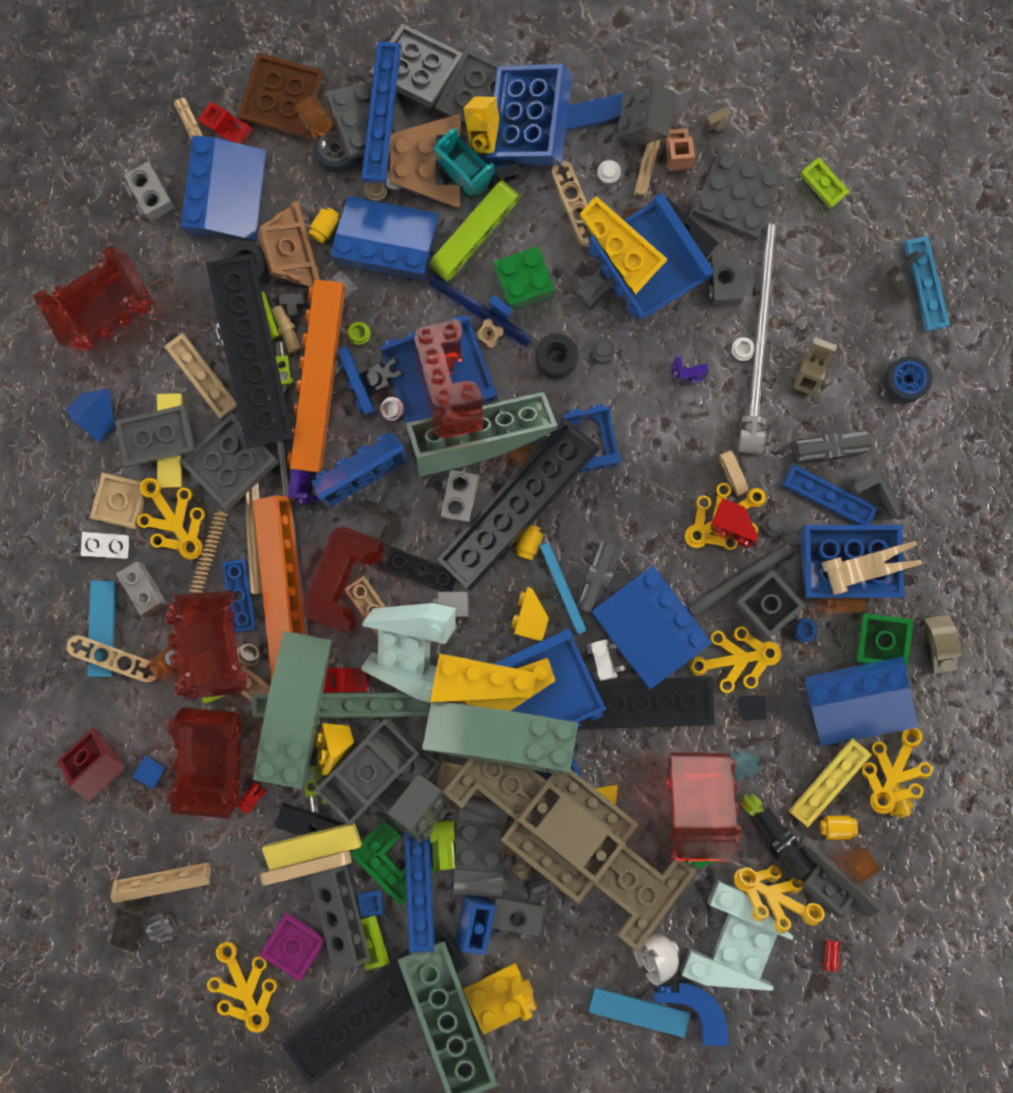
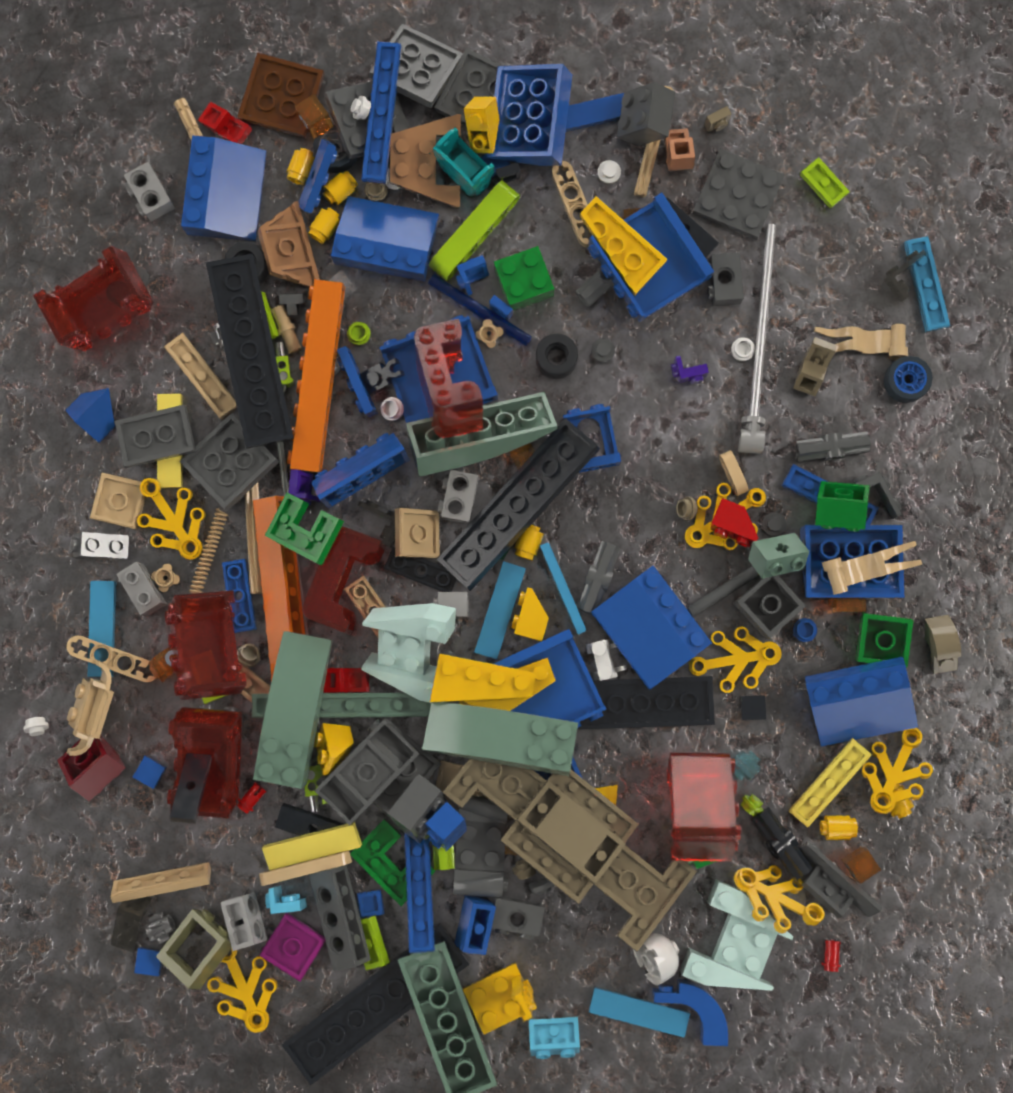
none -> white plate [23,717,49,736]
none -> tan plate [67,660,114,756]
none -> blue tile [134,947,162,976]
none -> tan plate [151,564,180,592]
none -> olive window [156,909,232,990]
none -> black tile [170,753,212,824]
none -> light grey brick [220,892,267,951]
none -> green plate [265,492,344,566]
none -> medium azure bracket [265,885,308,914]
none -> yellow brick [286,148,315,185]
none -> blue tile [299,139,337,213]
none -> yellow brick [323,171,358,205]
none -> white plate [351,95,371,120]
none -> tan tile [395,508,440,559]
none -> blue brick [426,802,467,852]
none -> blue bracket [455,255,490,296]
none -> dark azure tile [474,561,526,660]
none -> medium azure bracket [529,1017,580,1059]
none -> dark tan plate [676,497,698,520]
none -> sand green brick [748,533,809,579]
none -> tan flag [814,324,908,360]
none -> green brick [815,481,870,532]

